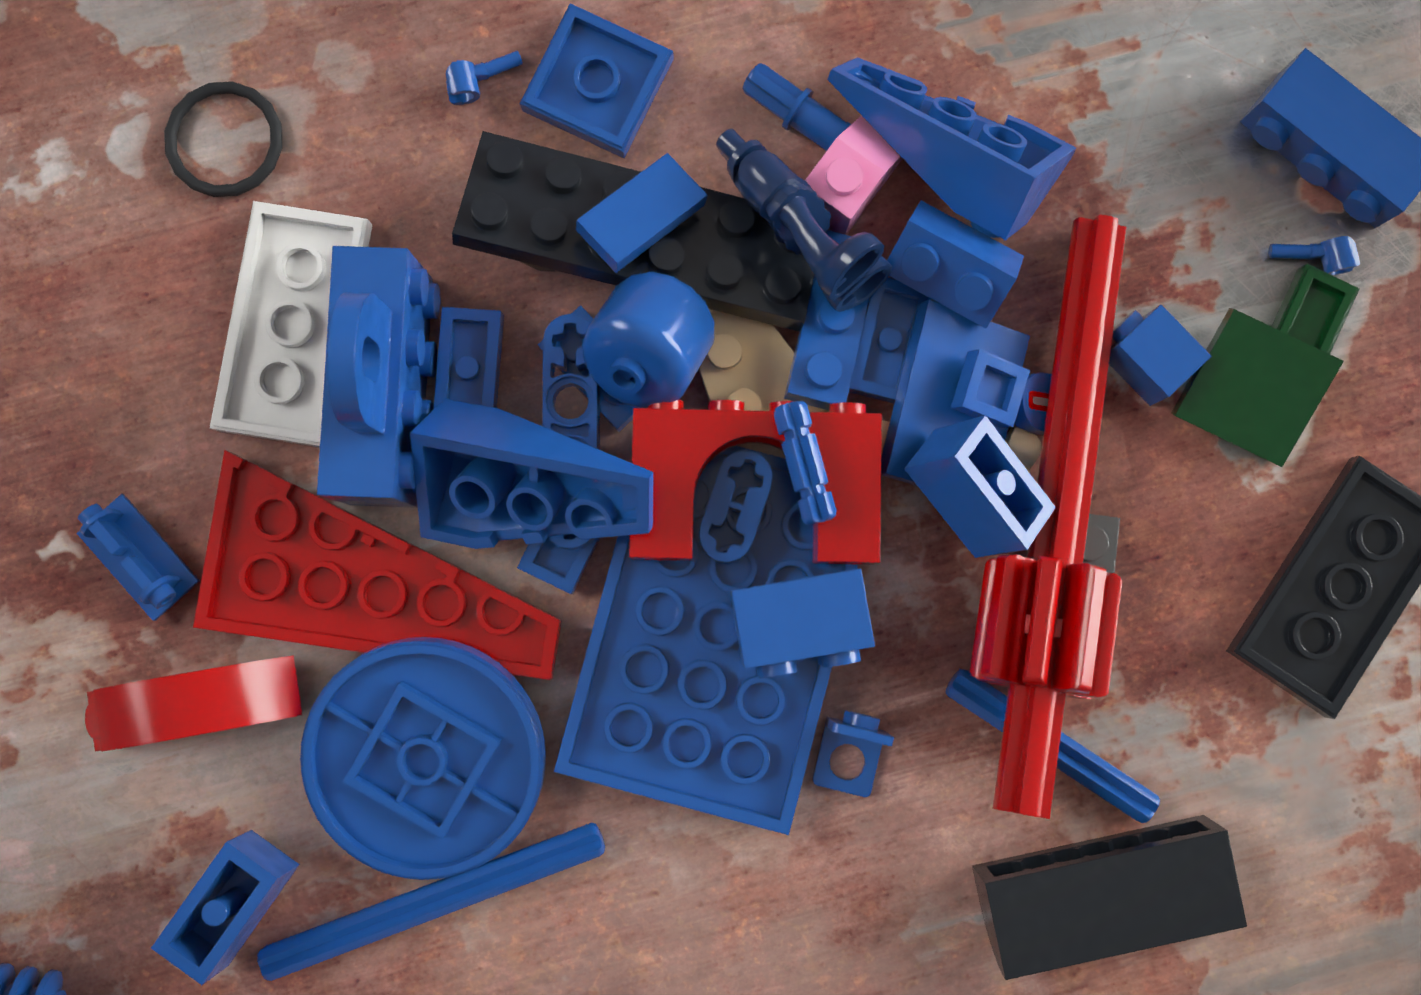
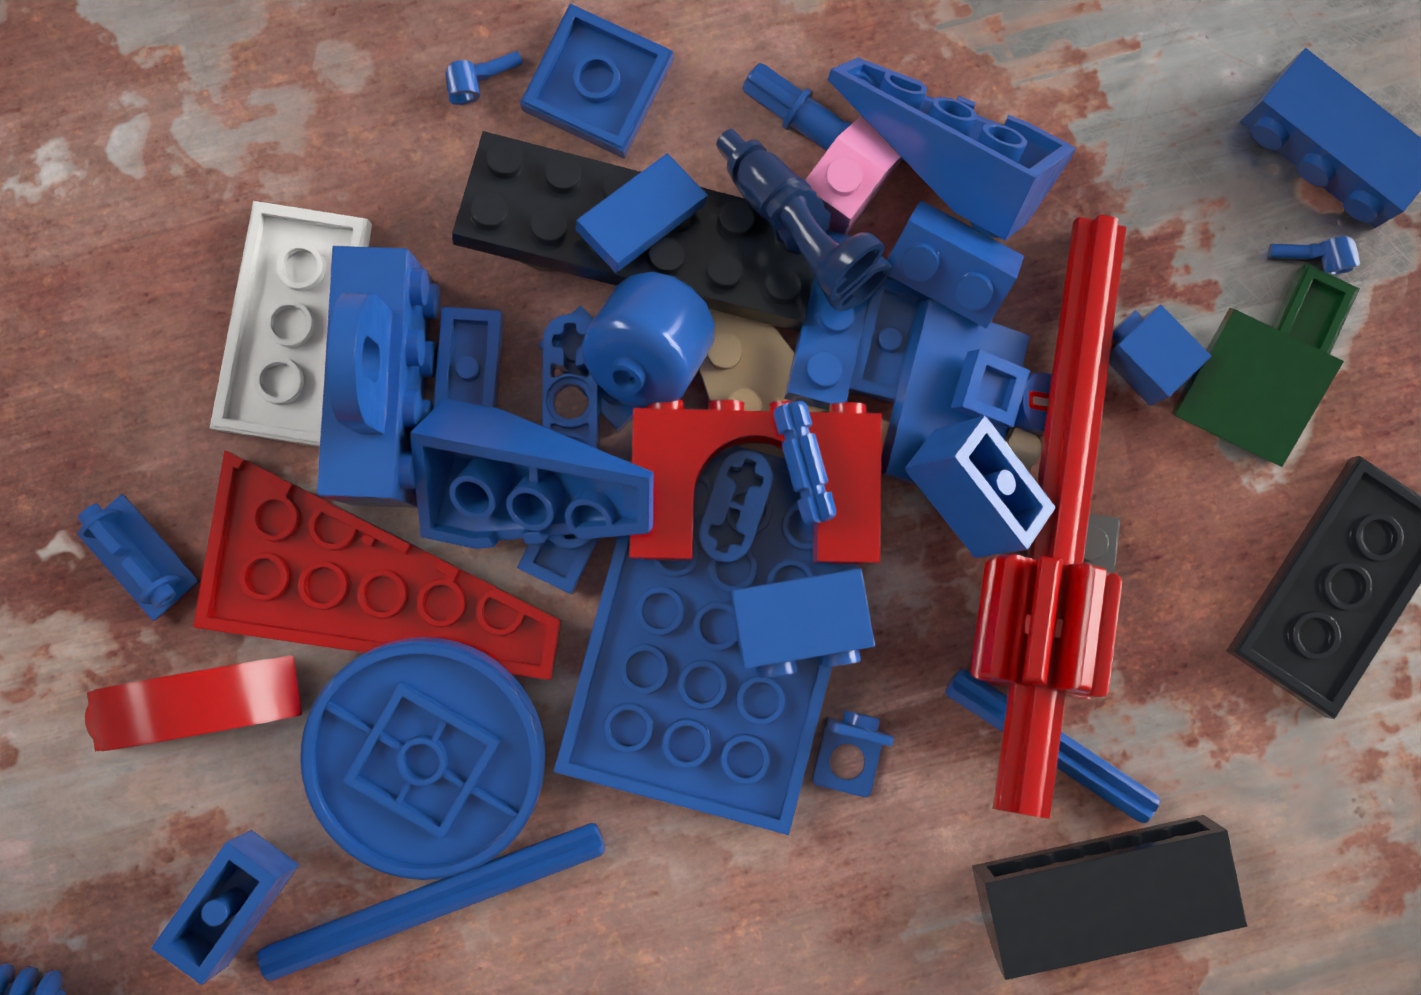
black piece [164,81,283,197] -> none

